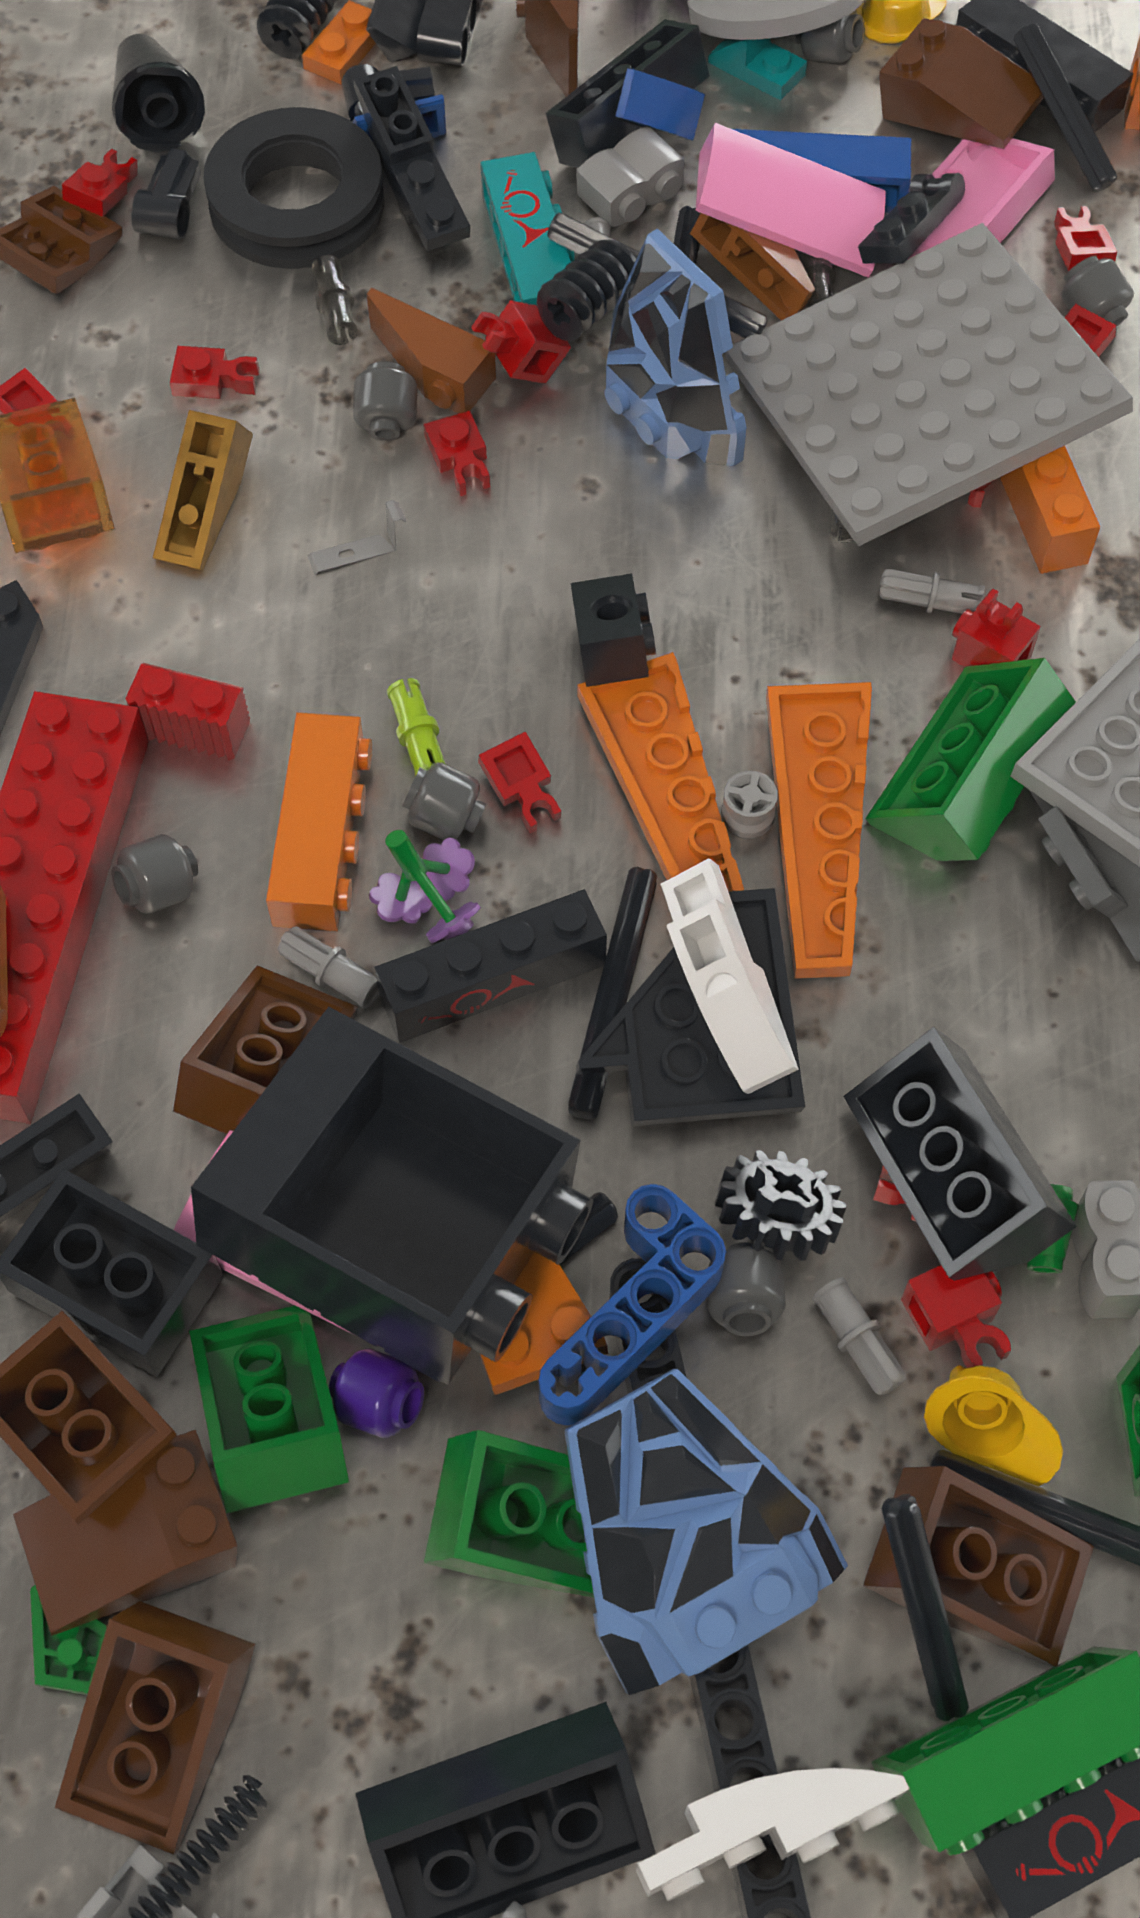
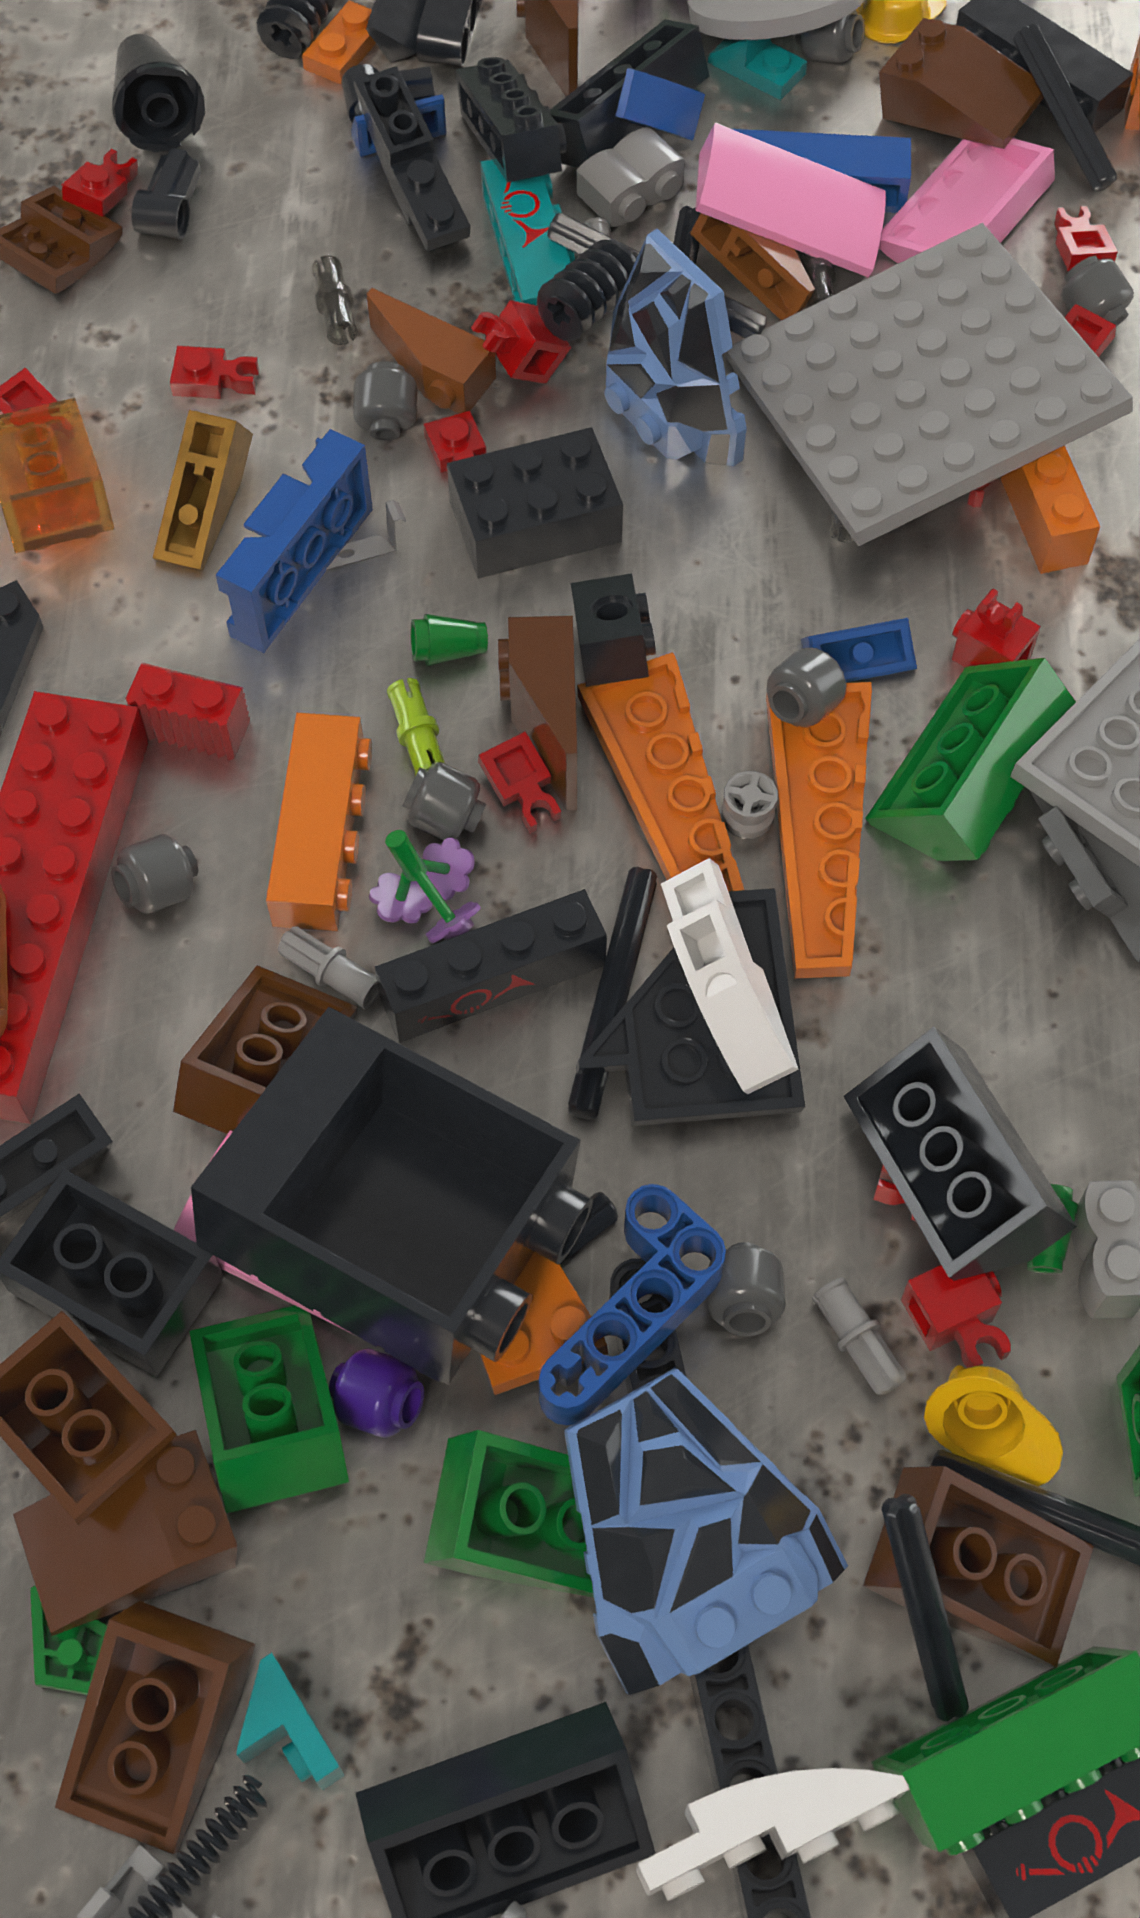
black tyre [203,107,384,269] -> none
black gear [715,1150,847,1261] -> none
black plate [858,173,965,263] -> none
light grey axle [879,569,985,614] -> none
none -> blue piece [216,429,373,653]
none -> teal slope [236,1653,345,1791]
none -> green cone [410,614,488,666]
none -> black brick [447,427,623,579]
none -> black brick [456,57,567,183]
none -> reddish brown slope [498,616,577,810]
none -> dark grey head [766,648,847,727]
none -> blue slope [801,618,917,683]

